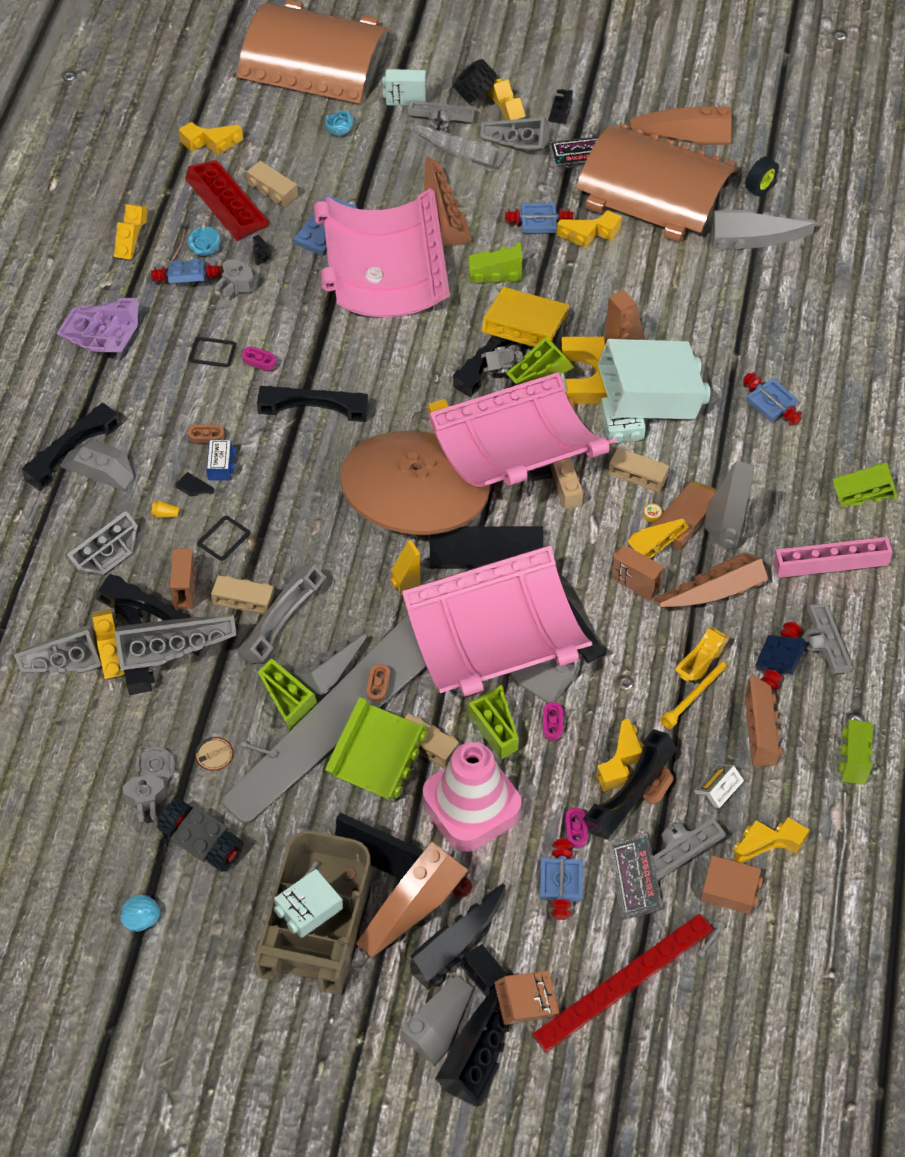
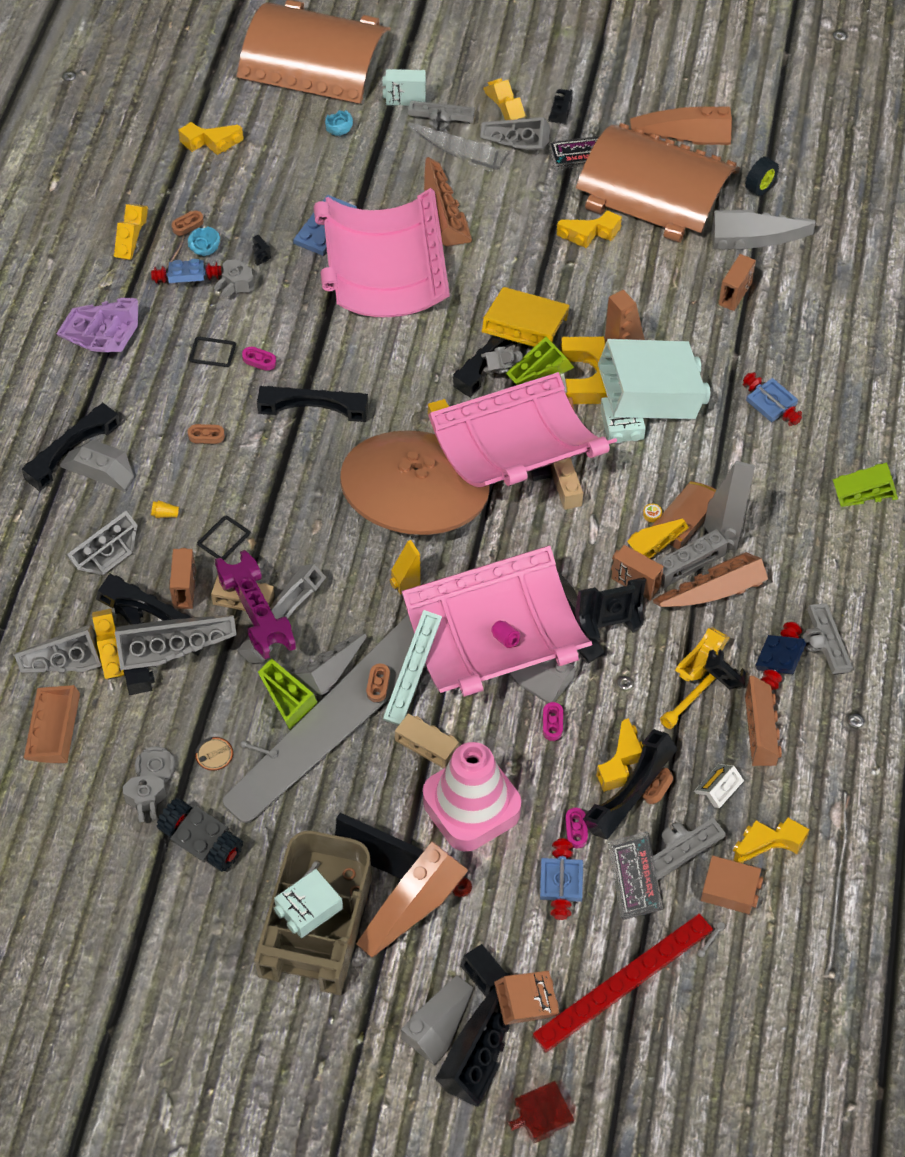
medium azure hair [120,895,160,932] -> none
black tile [176,472,215,497] -> none
red arch [186,160,269,242] -> none
brick [206,440,236,481] -> none
tan brick [246,160,298,208] -> none
lime panel [325,697,428,802] -> none
white plate [365,267,383,283] -> none
black wedge [410,883,506,990] -> none
black arch [429,526,543,569] -> none
black tyre [453,59,497,103] -> none
lime wedge [468,242,522,283] -> none
lime wedge [468,685,519,760] -> none
medium blue plate [505,203,573,233] -> none
tan brick [608,447,669,493] -> none
bright pink brick [773,537,893,578] -> none
lime wedge [838,719,873,785] -> none
none -> nougat slope [24,685,80,763]
none -> nougat plate [172,211,204,236]
none -> magenta piece [215,550,296,659]
none -> light aqua plate [383,610,442,726]
none -> dark pink brick [491,620,520,648]
none -> clear red plate [508,1081,574,1144]
none -> black piece [575,577,646,640]
none -> light grey brick [656,529,728,589]
none -> black hinge [705,649,746,690]
none -> nougat brick [718,254,756,311]

